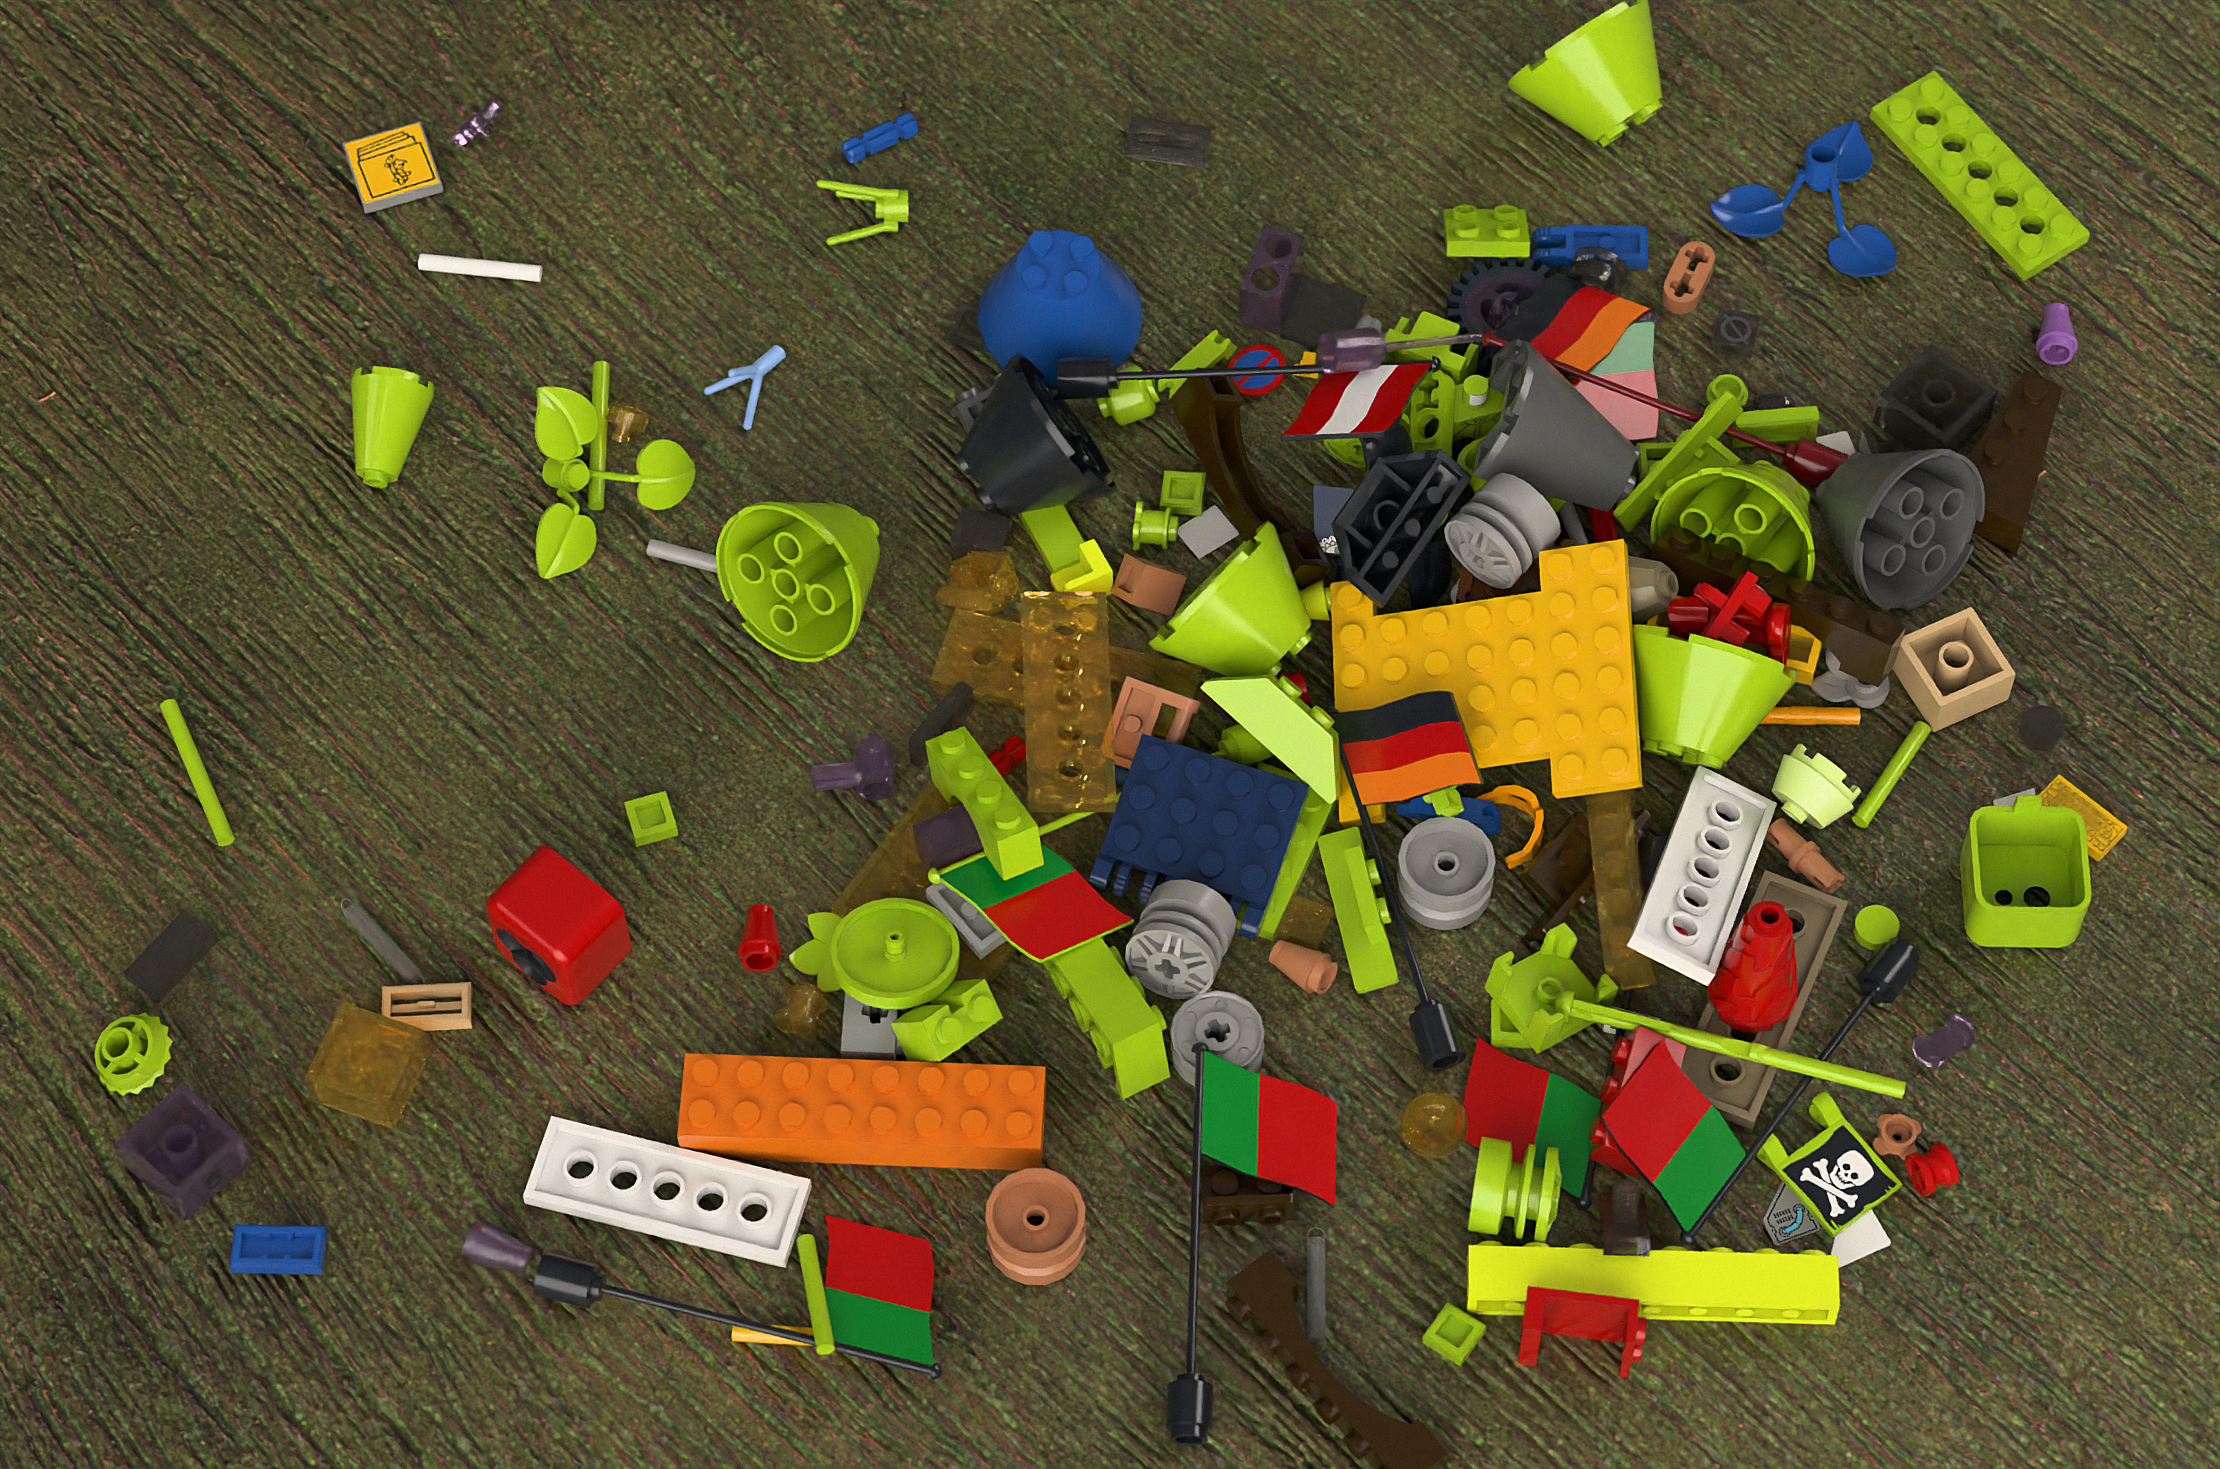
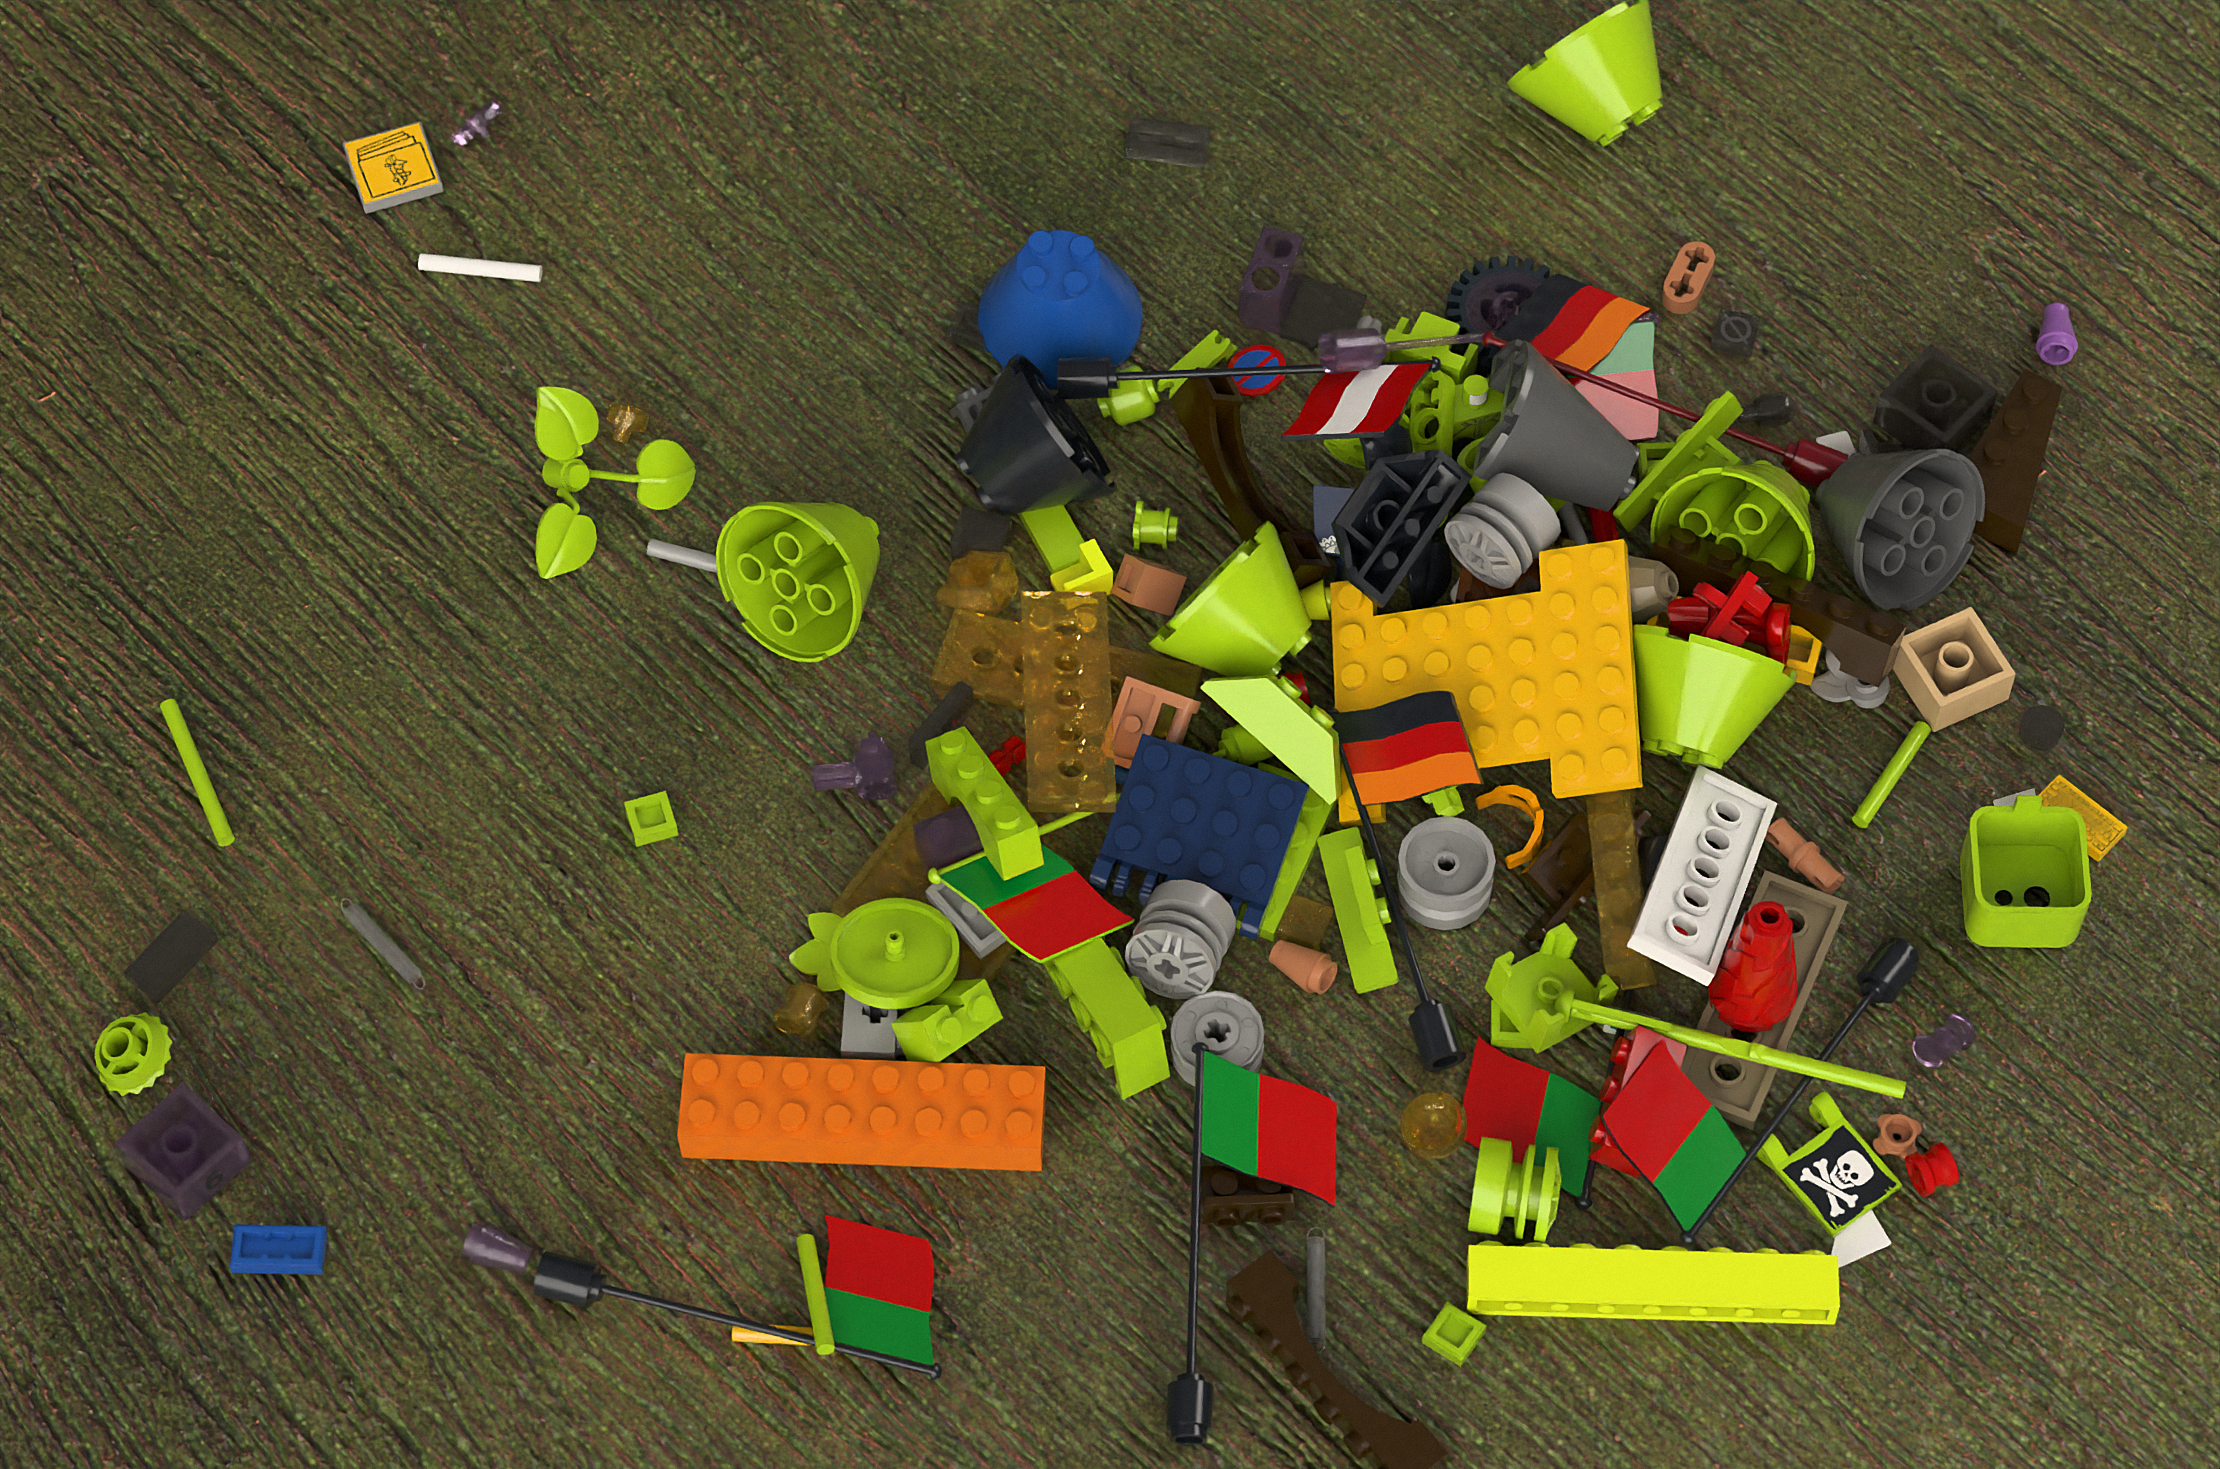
clear yellow container [304,1002,431,1129] -> none
lime cone [351,366,435,488] -> none
tan tile [381,982,473,1033] -> none
red piece [486,845,632,1006] -> none
white plate [523,1116,812,1268] -> none
lime bar [587,361,610,511] -> none
light blue plant [704,345,786,430] -> none
red cone [738,904,782,972] -> none
lime plant [816,180,908,245] -> none
blue axle [842,112,918,163] -> none
nougat wheel [985,1168,1086,1285] -> none
lime tile [1159,470,1207,516] -> none
white sticker [1178,505,1240,559] -> none
yellow piece [1293,351,1319,379] -> none
blue piece [1396,797,1502,835] -> none
lime plate [1443,205,1530,263] -> none
red panel [1517,1286,1647,1378] -> none
blue hinge [1532,225,1648,270] -> none
clear smoke wheel [1566,247,1629,297] -> none
clear smoke tile [1598,1180,1650,1256] -> none
lime plate [1706,374,1748,409] -> none
blue plant [1710,121,1897,277] -> none
lime tile [1730,406,1820,448] -> none
light orange piece [1760,706,1860,725] -> none
light grey sticker [1763,1181,1820,1245] -> none
yellowish green cone [1772,744,1861,829] -> none
lime tile [1853,905,1900,951] -> none
lime plate [1870,70,2090,281] -> none

